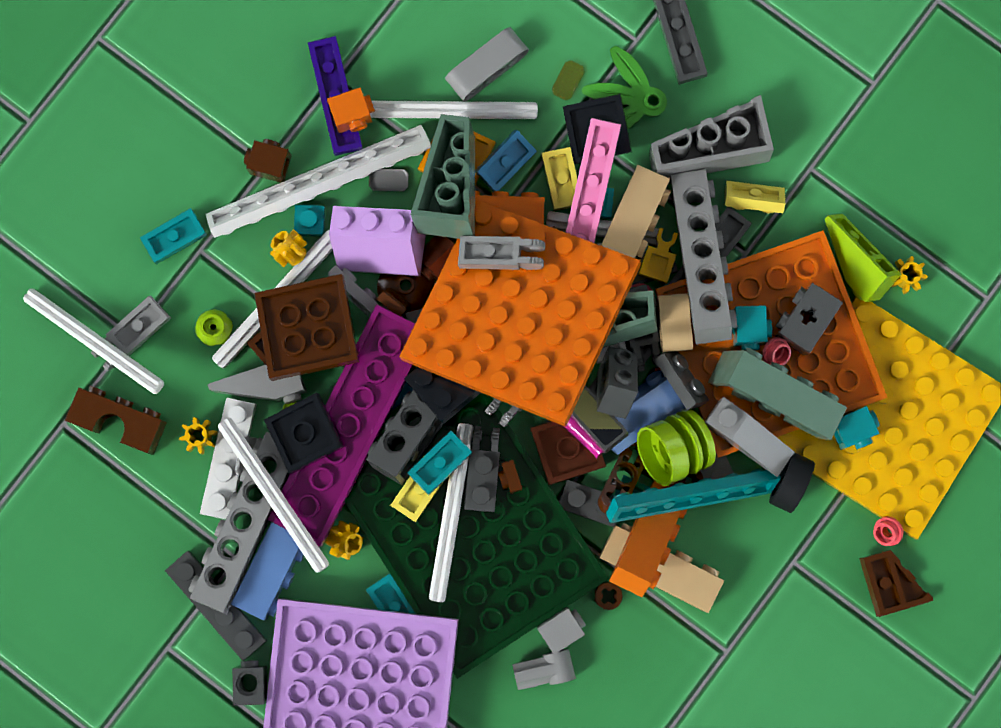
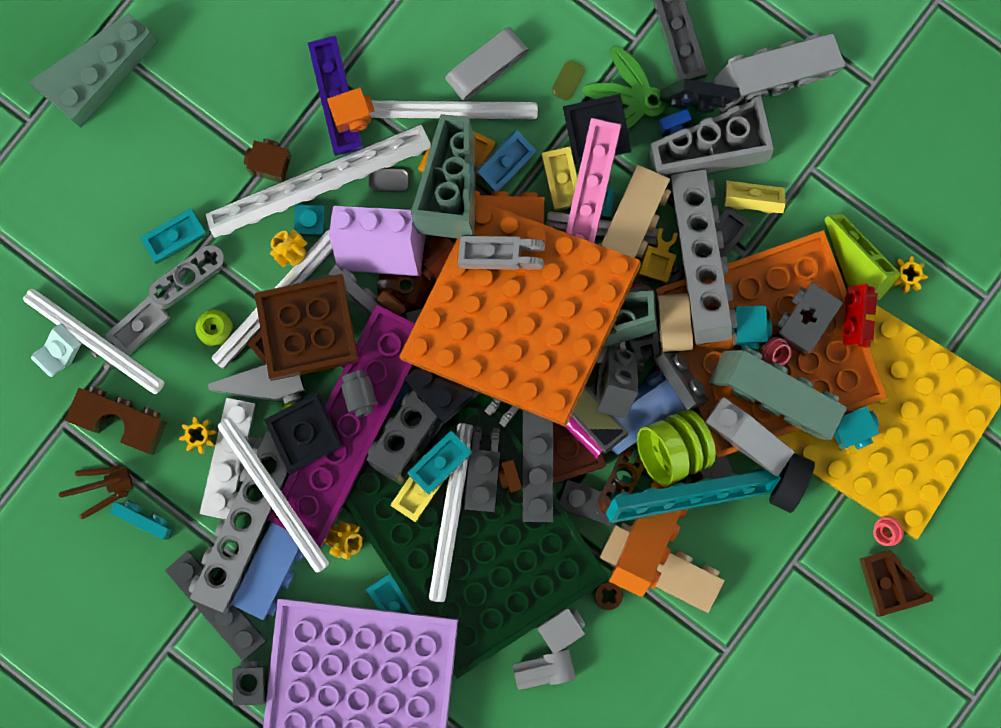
none -> sand green wedge [29,13,157,128]
none -> light aqua bracket [31,324,81,377]
none -> reddish brown plant [59,465,133,519]
none -> teal plate [109,500,174,540]
none -> light grey beam [149,245,224,309]
none -> dark grey brick [341,370,378,417]
none -> dark grey plate [523,410,553,522]
none -> blue plate [658,109,692,137]
none -> black plate [659,79,739,113]
none -> light grey wedge [710,33,845,114]
none -> red hinge [842,283,878,348]

